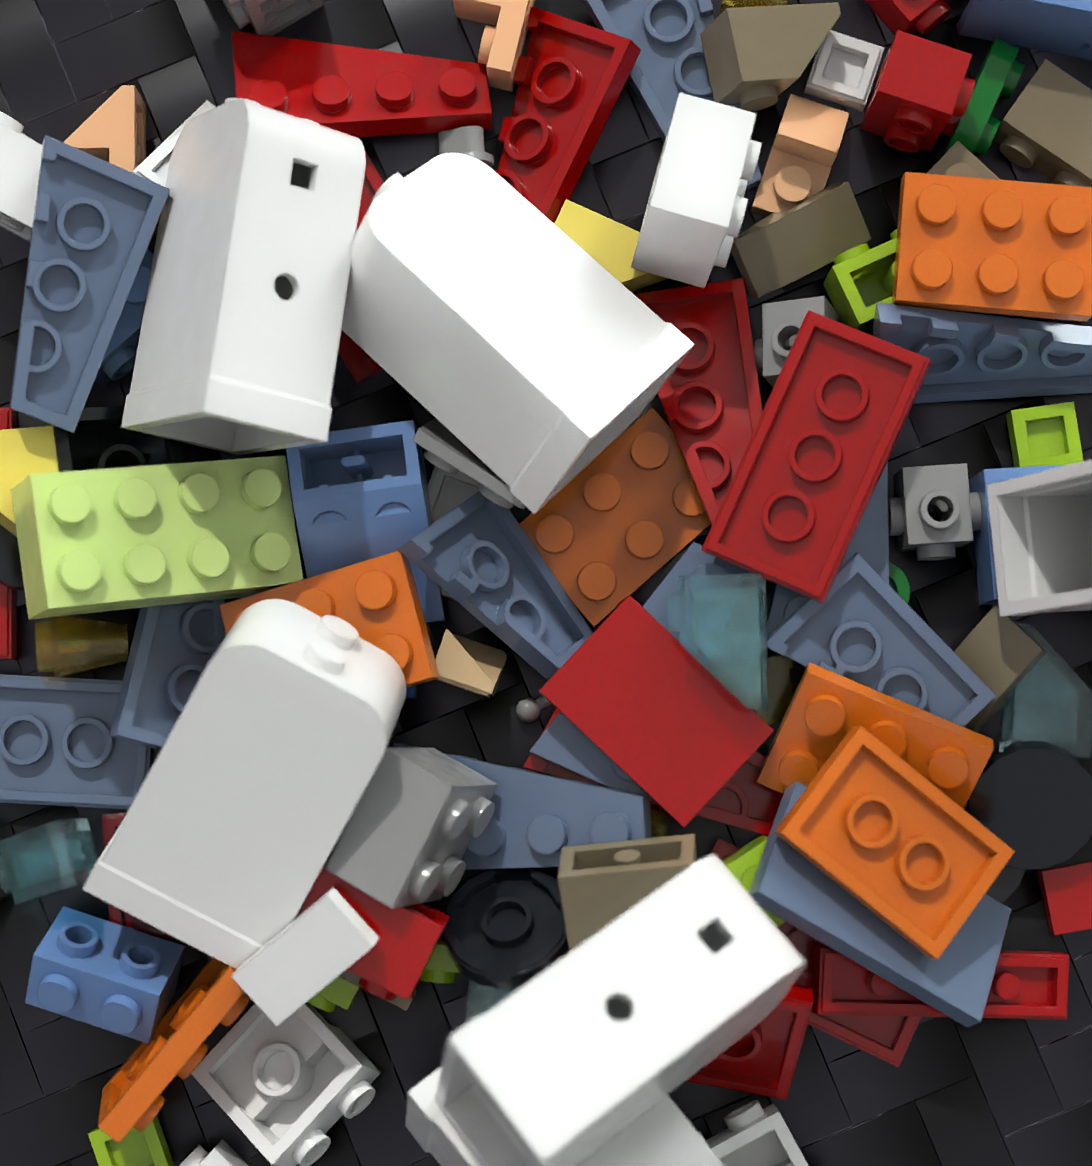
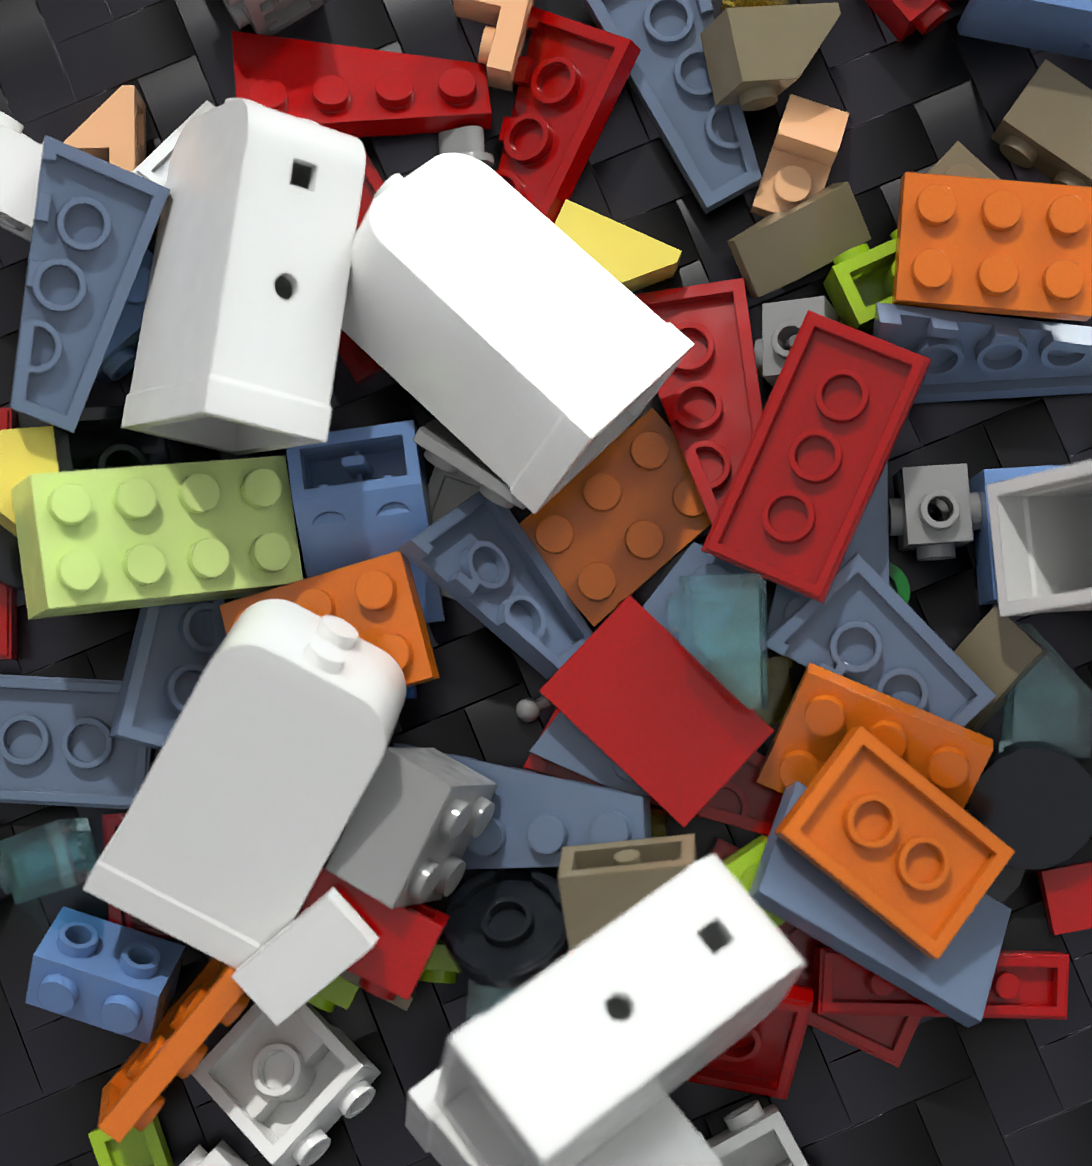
clear yellow cone [35,616,129,678] -> none
tan slope [435,629,507,698] -> none
white brick [631,93,762,288] -> none
white tile [804,30,884,112] -> none
red brick [859,30,976,153] -> none
green plate [944,38,1025,155] -> none
lime plate [1006,401,1083,467] -> none

